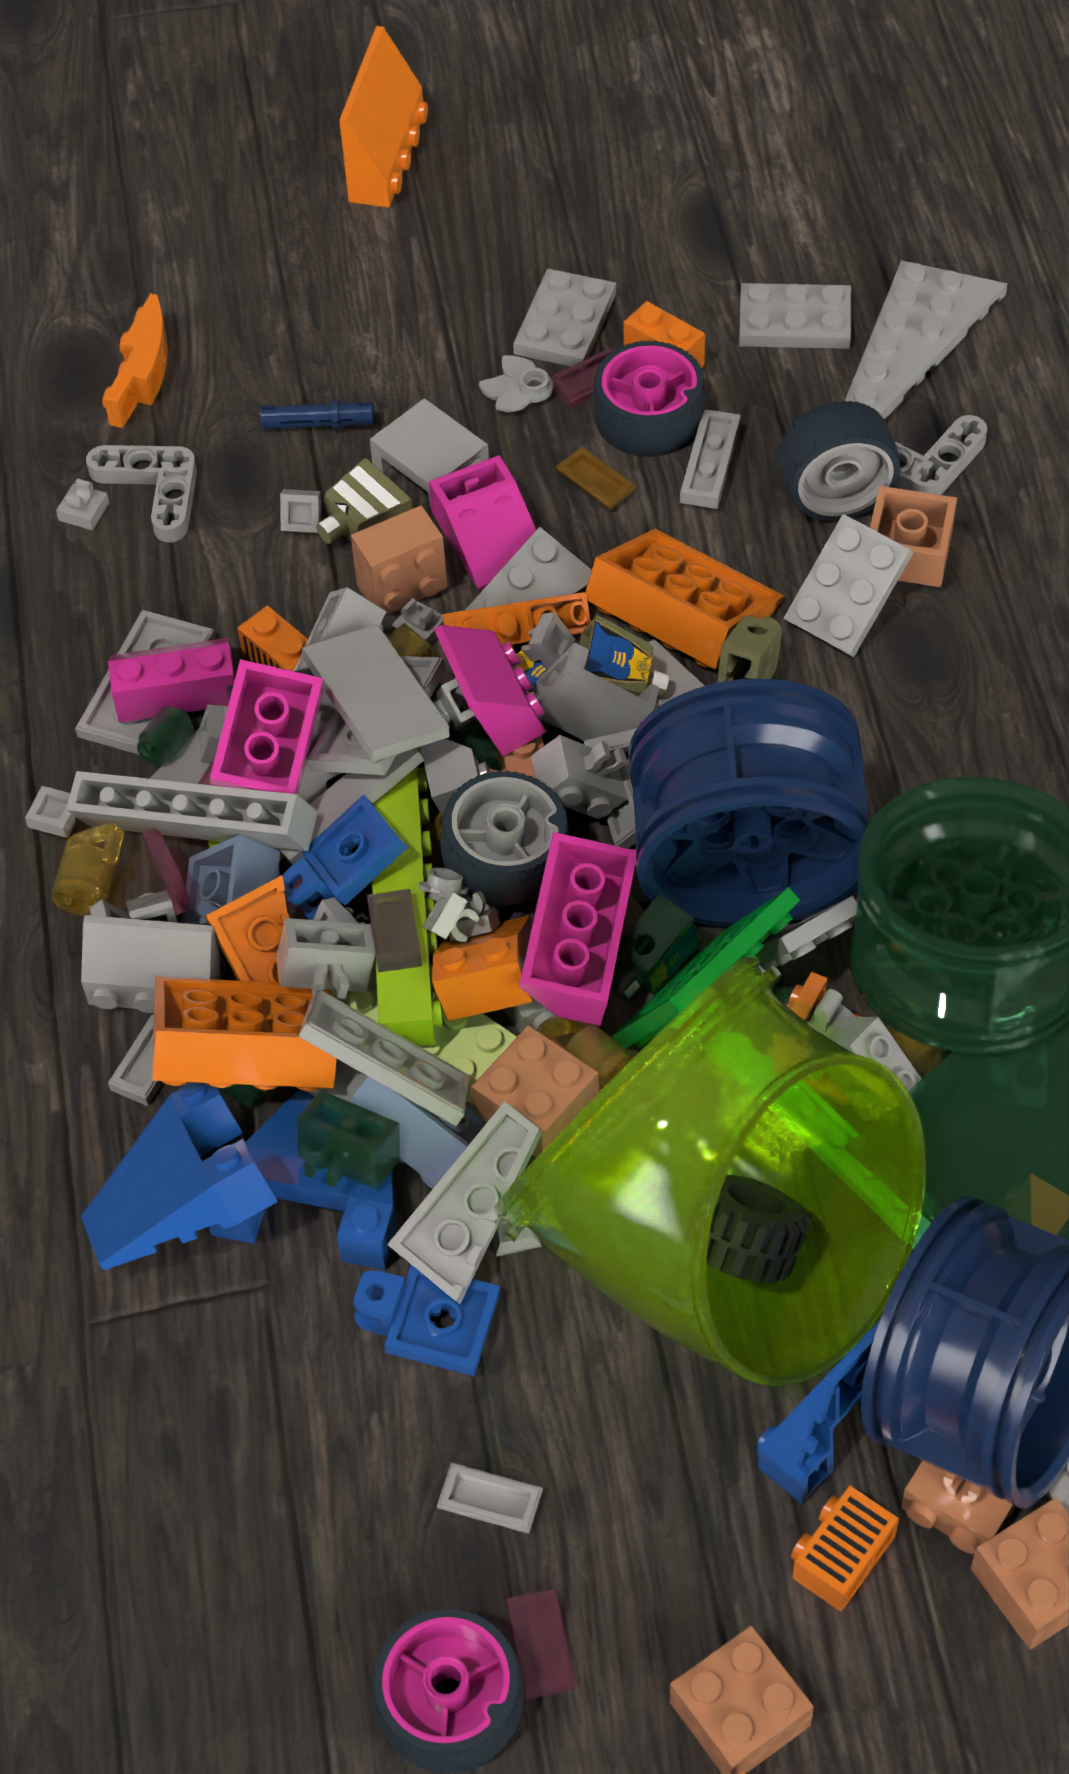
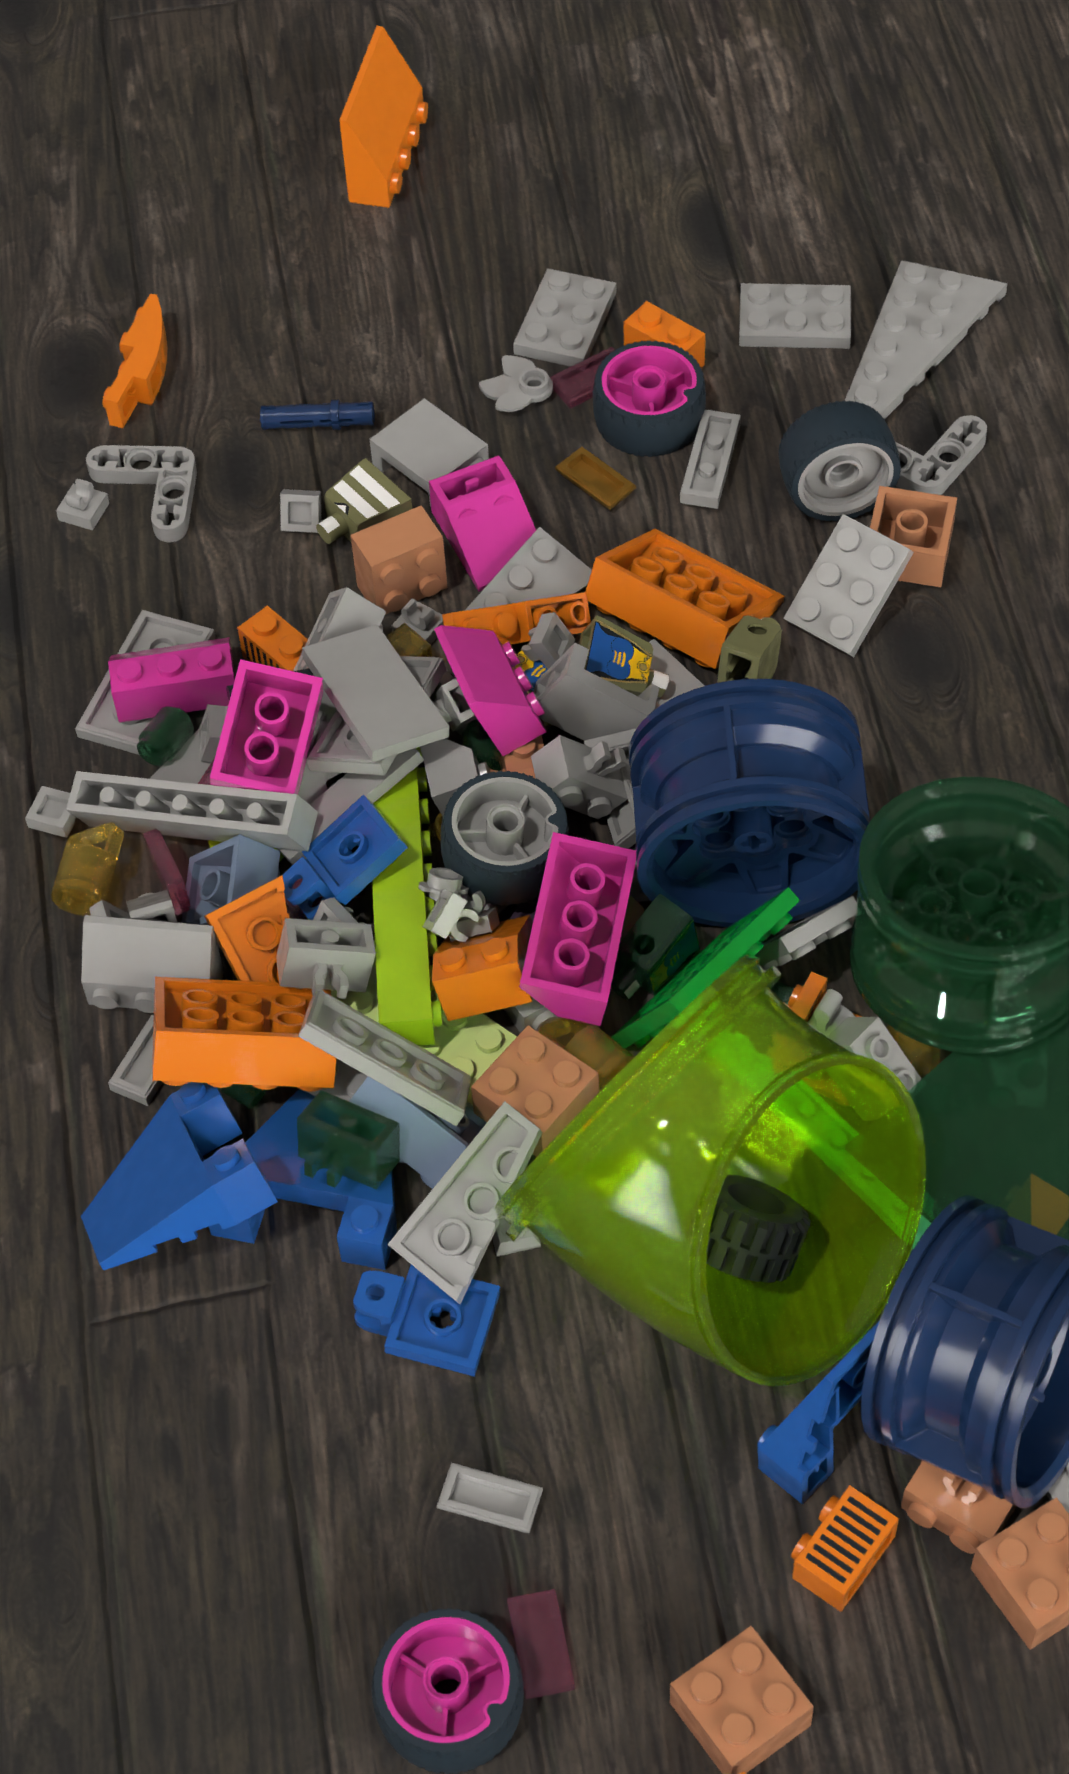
tile [367,889,422,973] -> none

